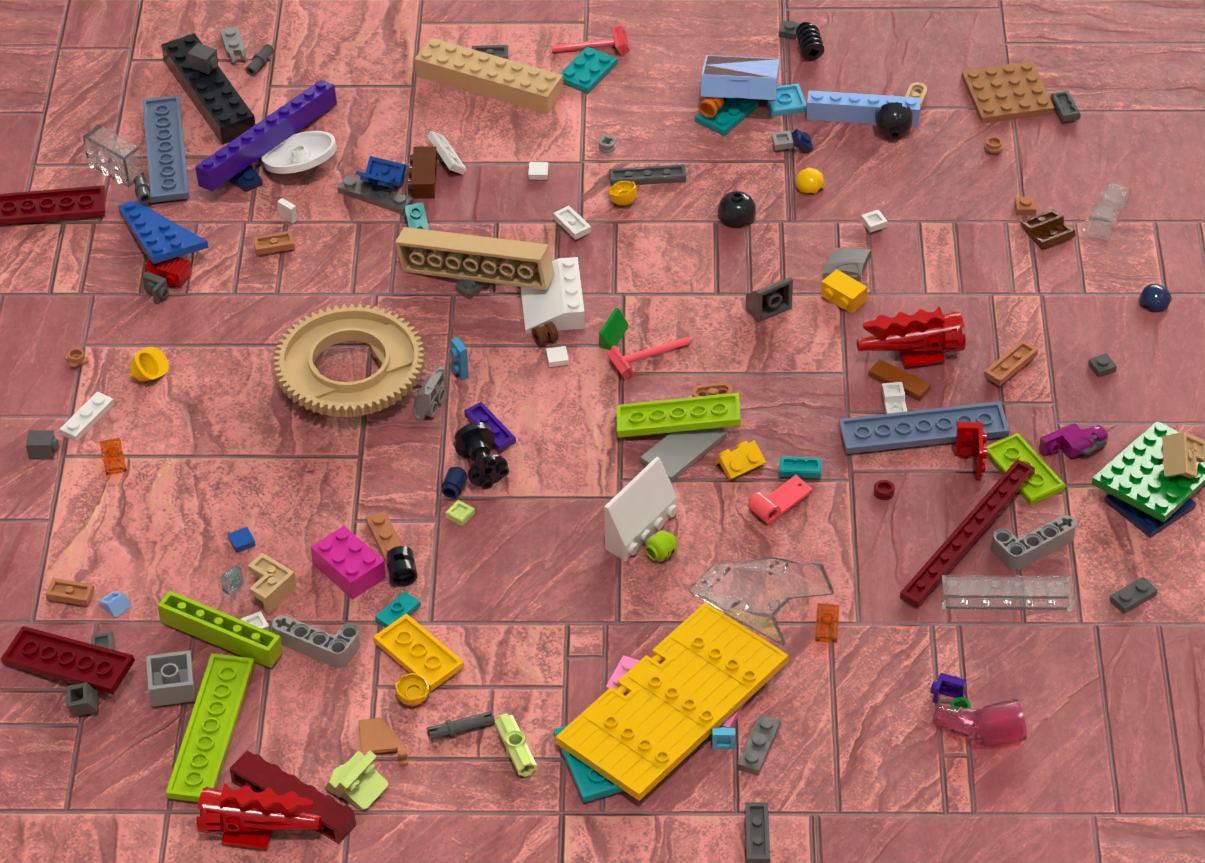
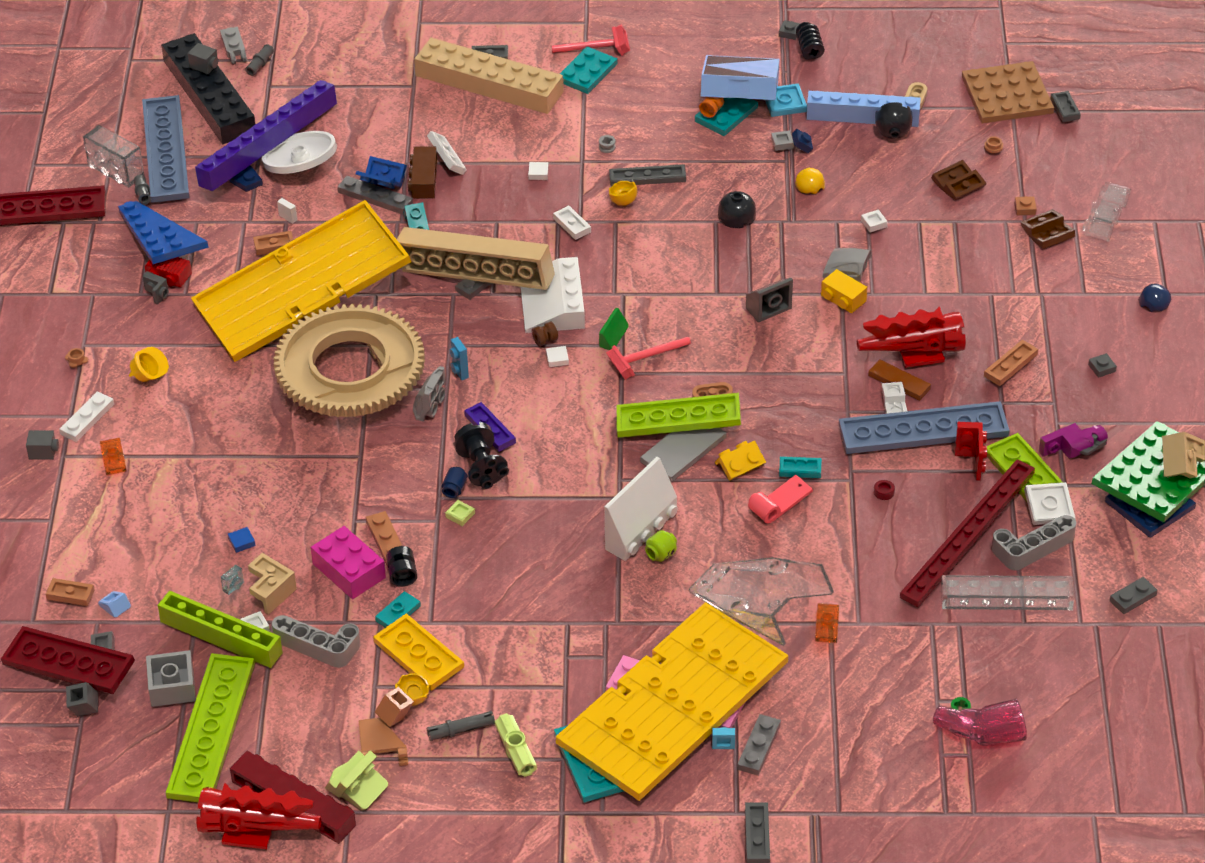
dark purple bracket [930,673,966,703] -> none
none -> yellow door [191,200,411,362]
none -> nougat brick [375,687,414,727]
none -> reddish brown slope [931,160,987,200]
none -> white tile [1024,482,1075,525]

